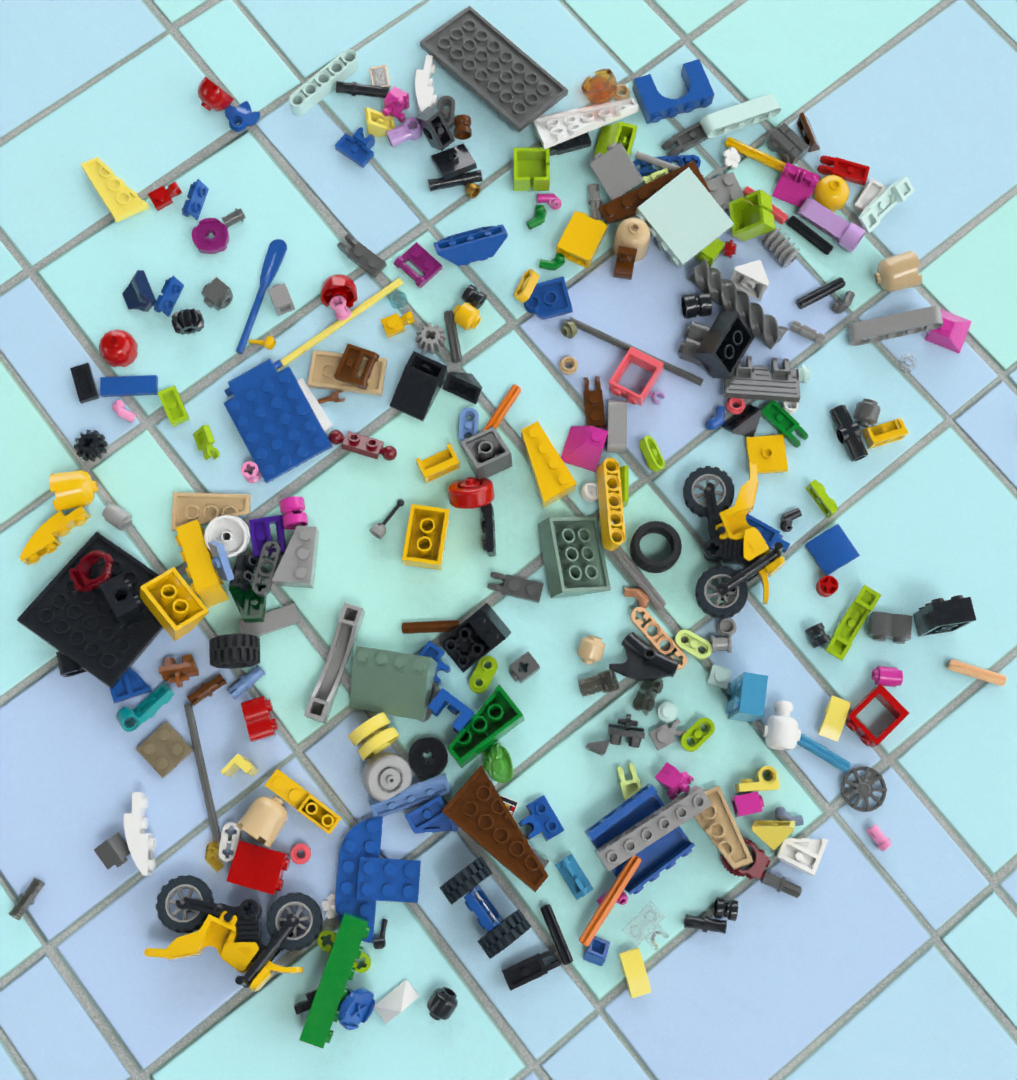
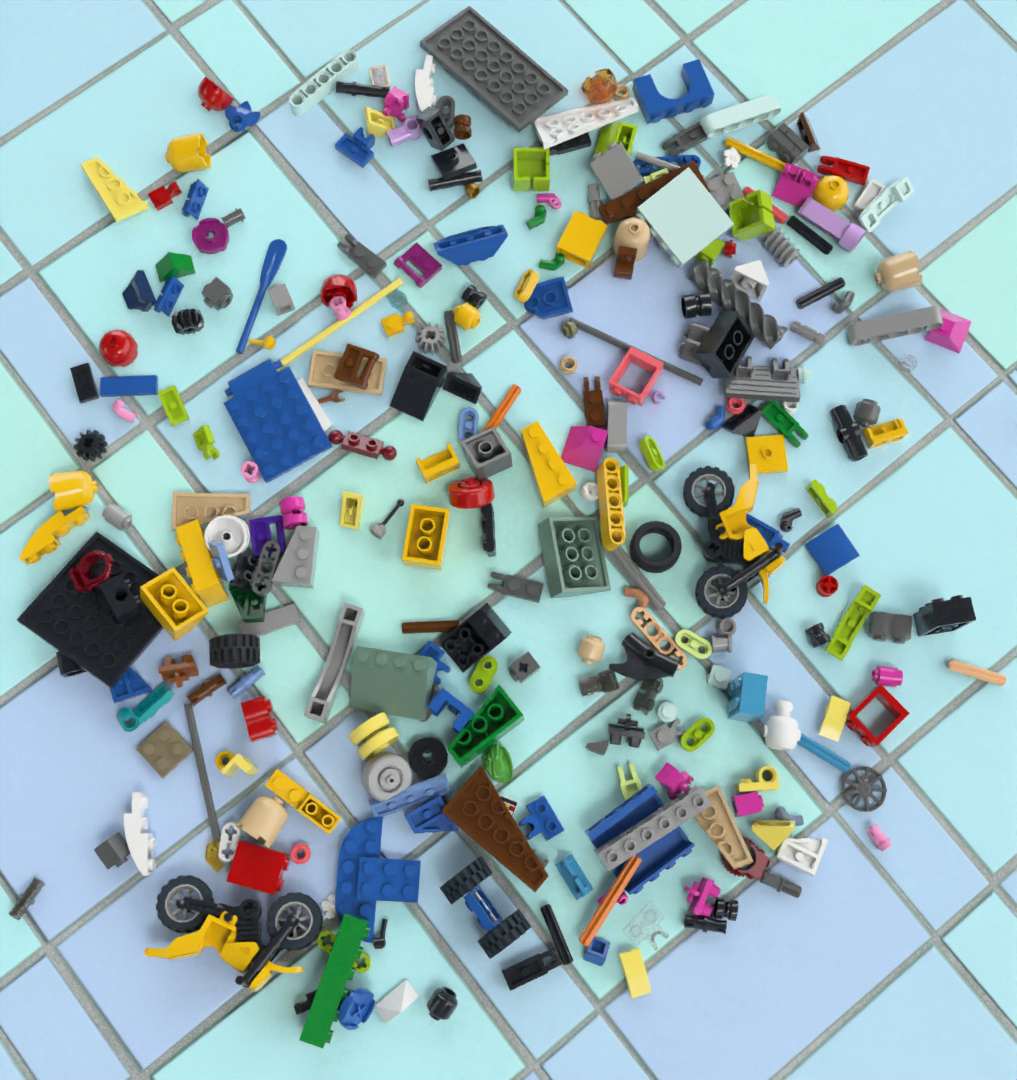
none -> green slope [155,252,196,283]
none -> yellow cylinder [165,133,211,173]
none -> yellow plate [215,751,235,770]
none -> light yellow slope [340,491,365,530]
none -> dark pink hips [684,877,721,917]

